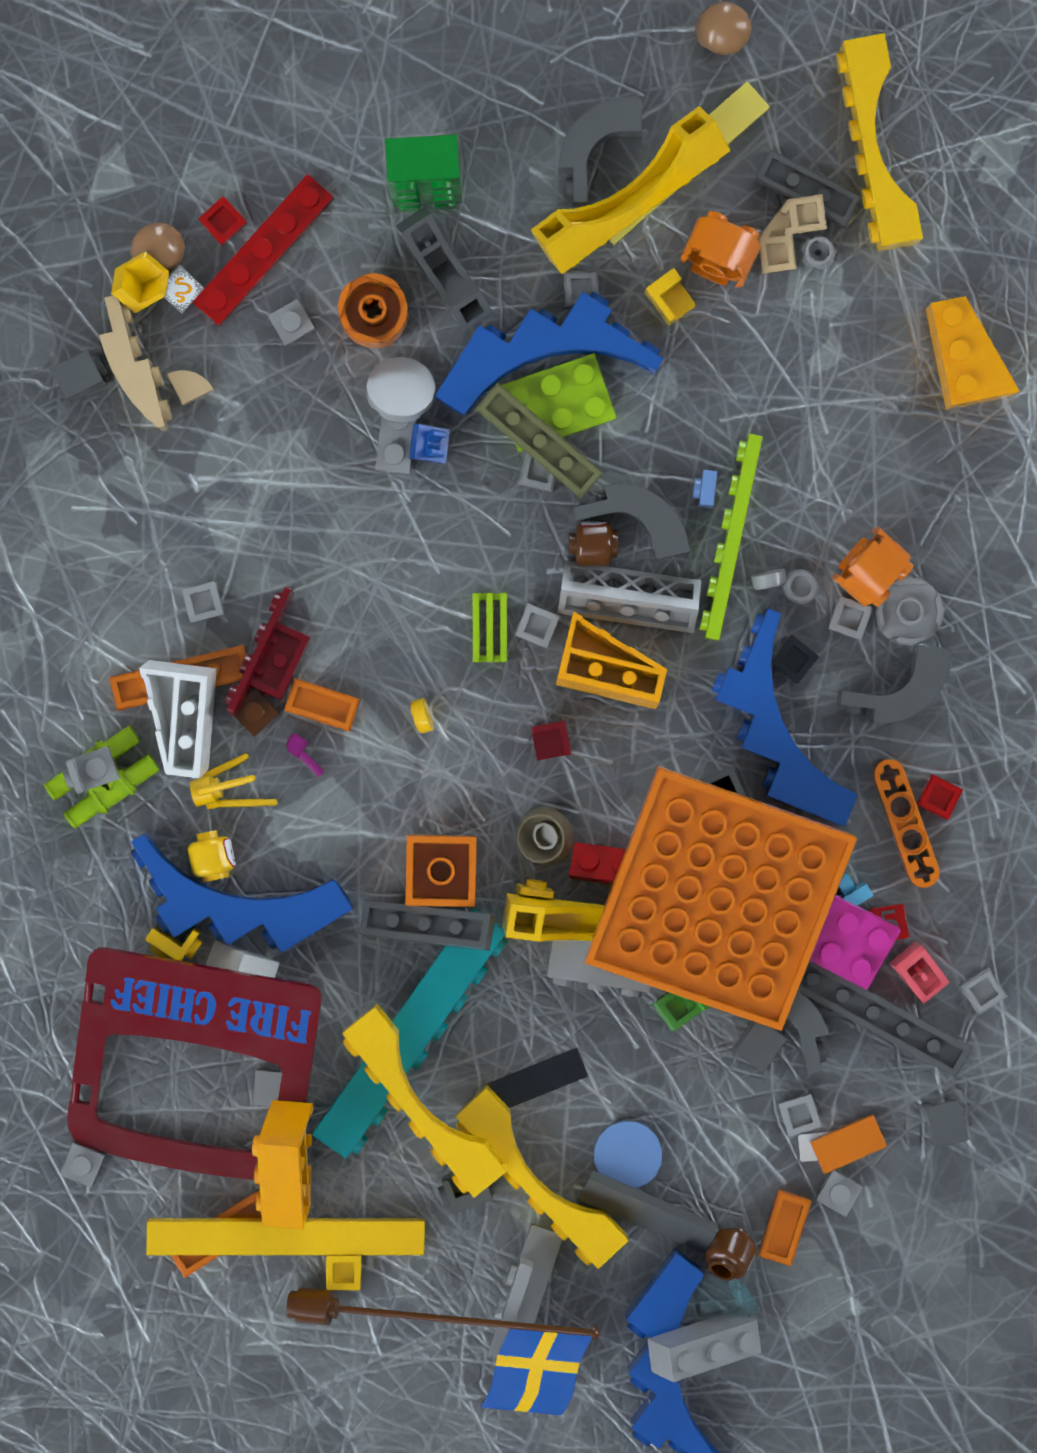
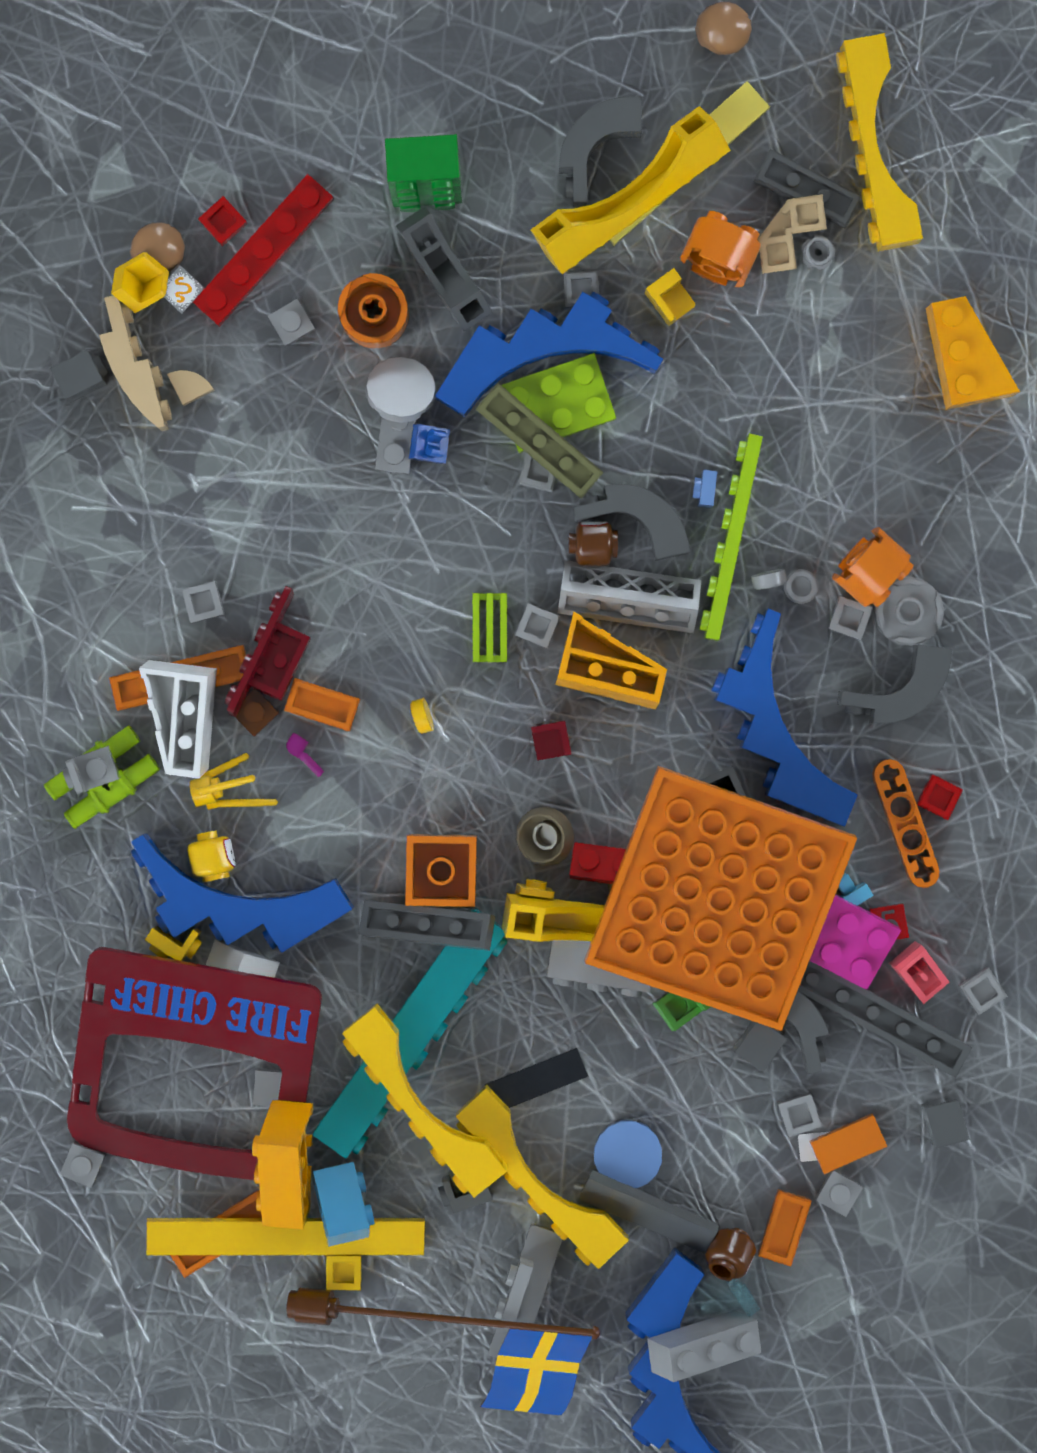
black tile [771,635,819,684] -> none
none -> dark azure brick [313,1162,375,1247]

